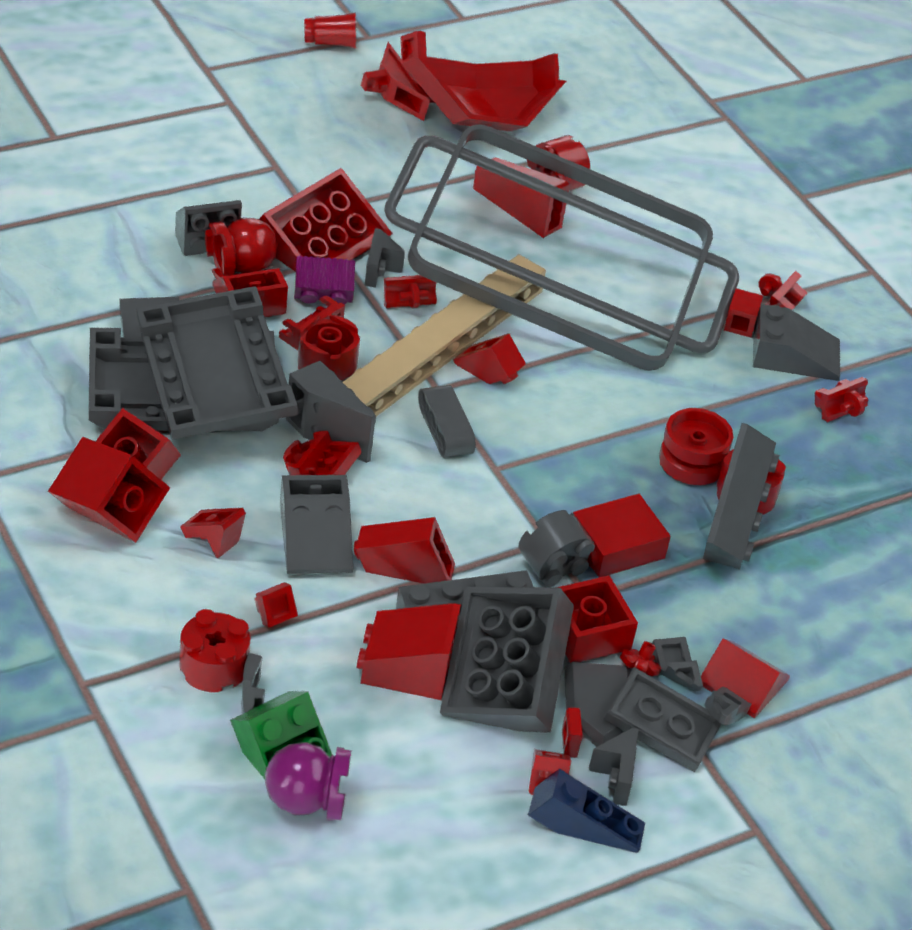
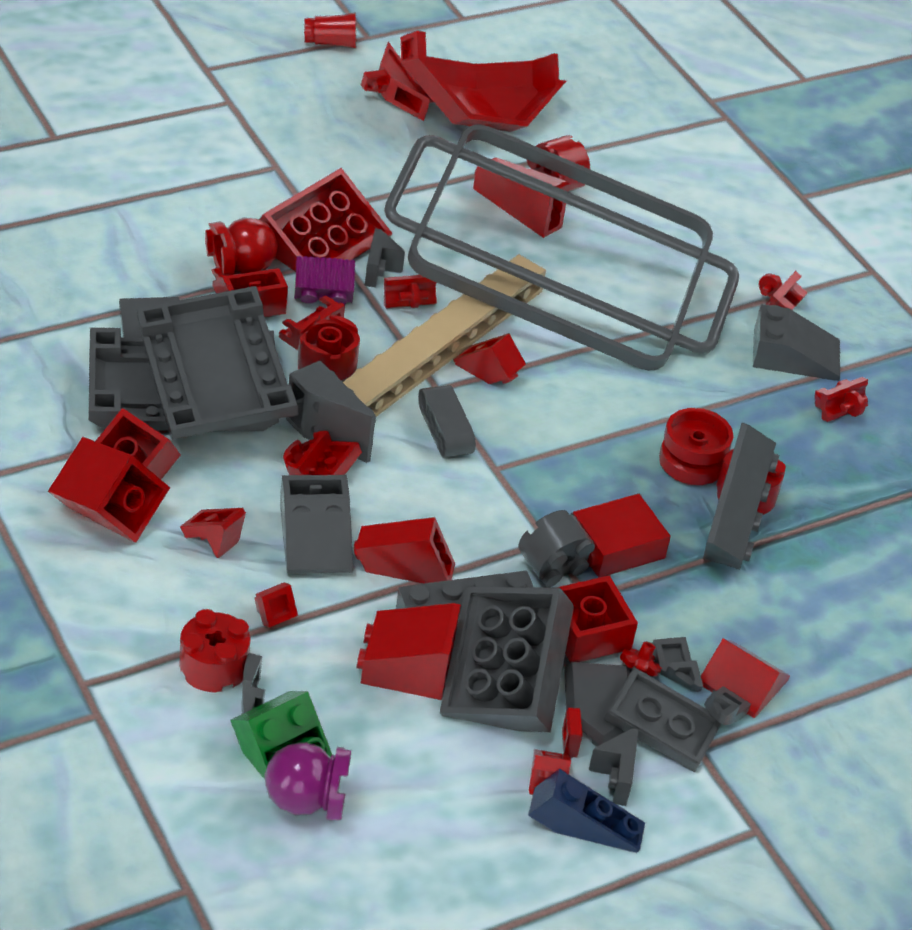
dark grey slope [175,200,242,256] -> none
red brick [724,288,763,338] -> none

